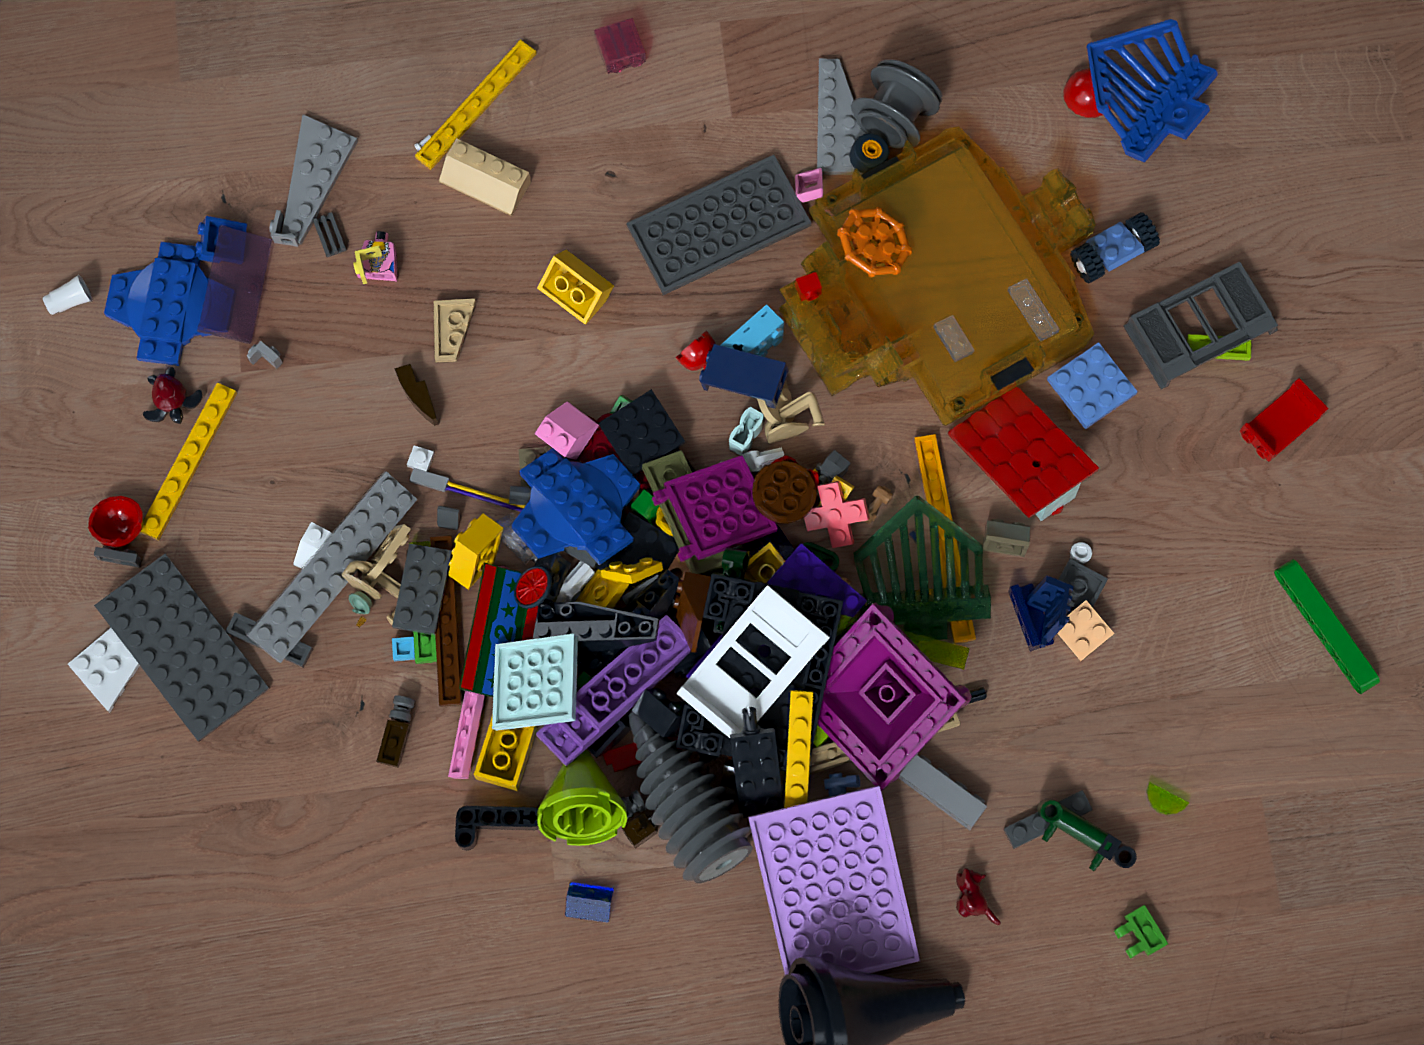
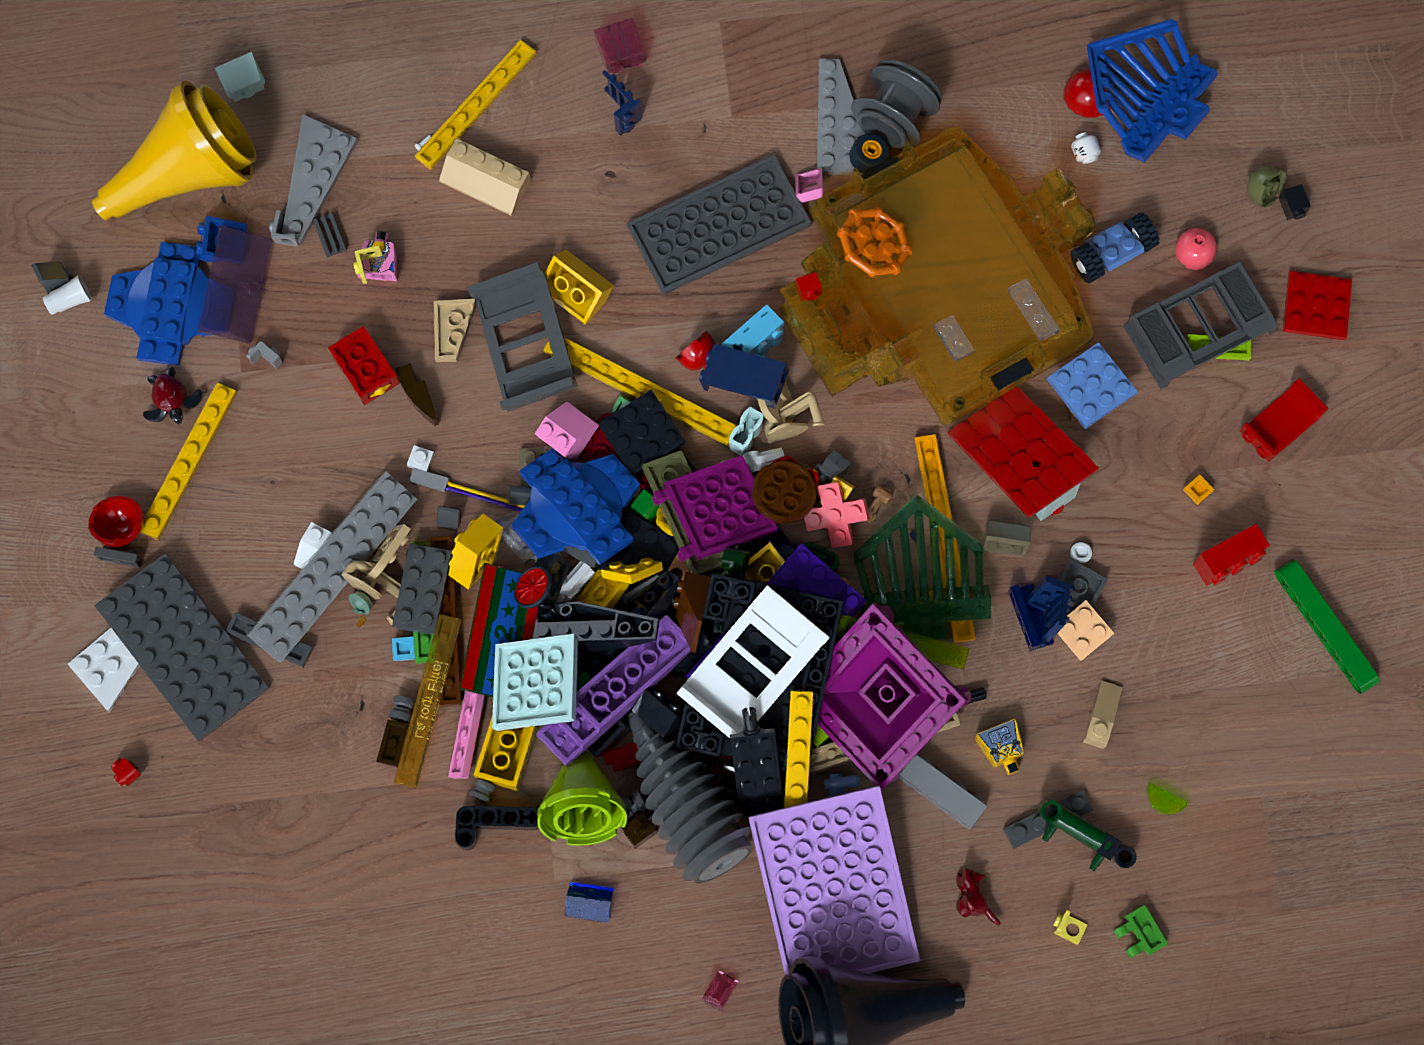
none -> dark grey slope [31,261,73,294]
none -> yellow piece [92,81,257,221]
none -> red plate [111,757,142,786]
none -> light aqua torso [215,52,265,102]
none -> red piece [328,326,400,405]
none -> clear yellow tile [394,614,462,789]
none -> dark grey piece [468,262,578,412]
none -> dark grey wheel [469,778,496,804]
none -> yellow plate [544,337,737,446]
none -> dark blue plate [602,70,642,136]
none -> clear pink slope [702,971,739,1012]
none -> torso [975,719,1024,775]
none -> light yellow bracket [1053,910,1087,945]
none -> white head [1071,132,1101,165]
none -> tan slope [1083,681,1123,749]
none -> coral cylinder [1175,227,1217,270]
none -> light orange plate [1183,475,1214,505]
none -> red brick [1193,523,1270,586]
none -> olive cylinder [1247,165,1287,208]
none -> black brick [1278,184,1311,220]
none -> red plate [1282,271,1352,340]

